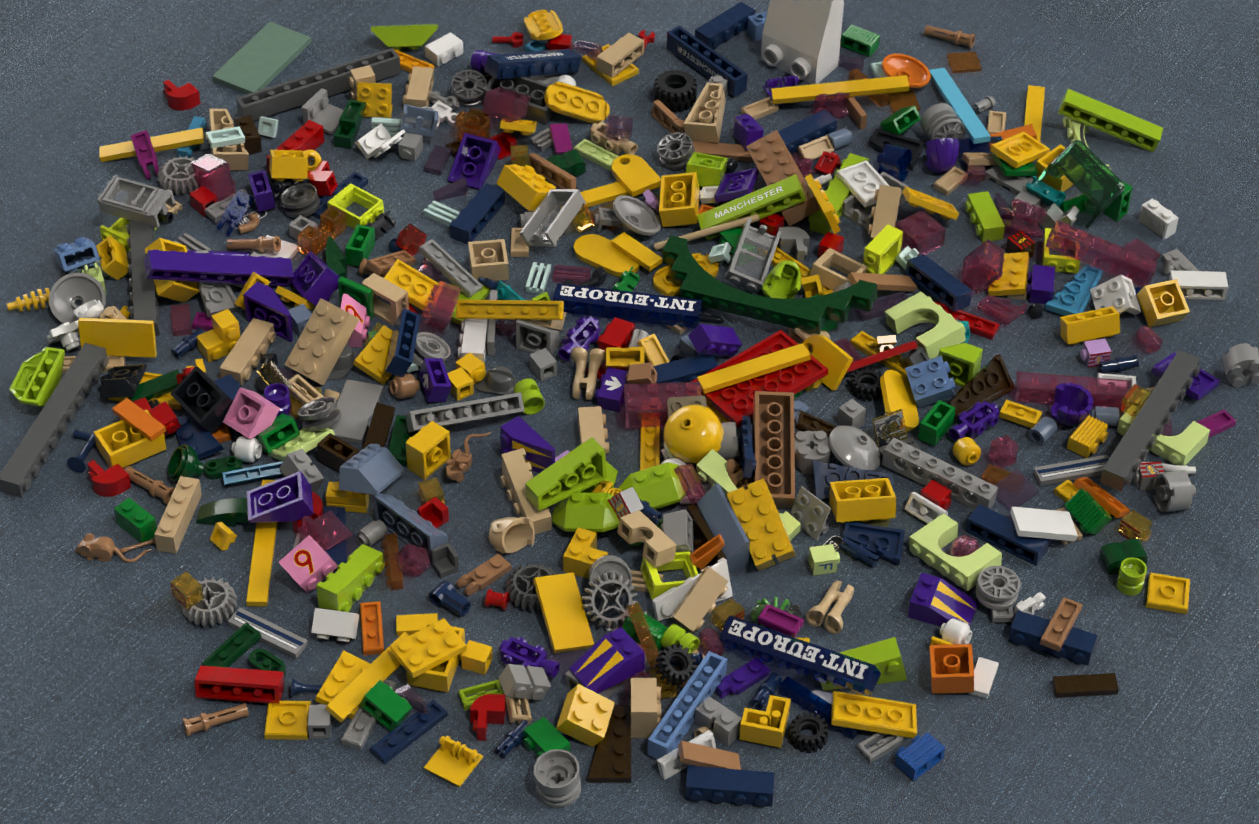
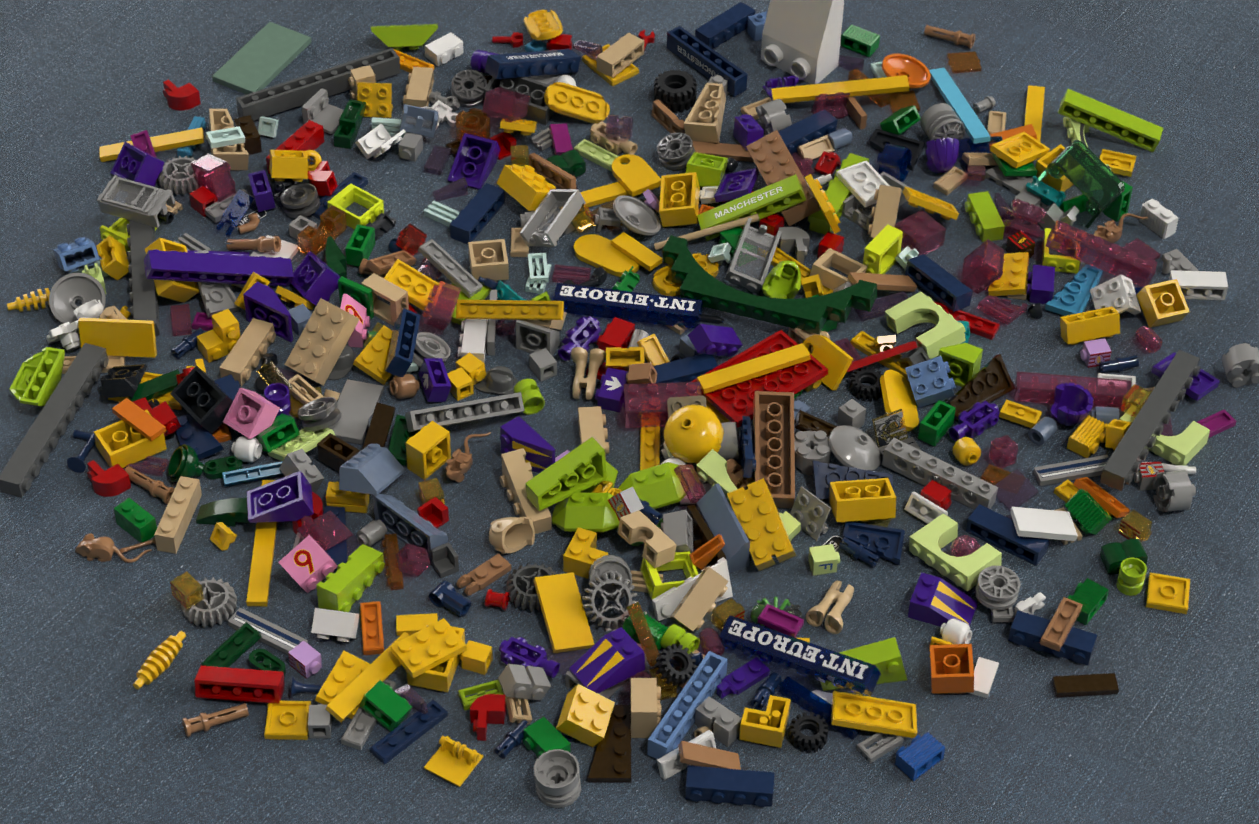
none -> dark purple slope [110,142,165,187]
none -> clear pink tile [125,456,169,477]
none -> yellow piece [133,631,186,690]
none -> lavender brick [288,641,322,679]
none -> light aqua tile [528,253,549,284]
none -> light grey brick [756,99,792,135]
none -> green brick [1067,578,1109,625]
none -> medium nougat animal [1093,213,1148,249]
none -> yellow plate [1099,149,1137,177]
none -> yellow brick [1105,419,1132,450]

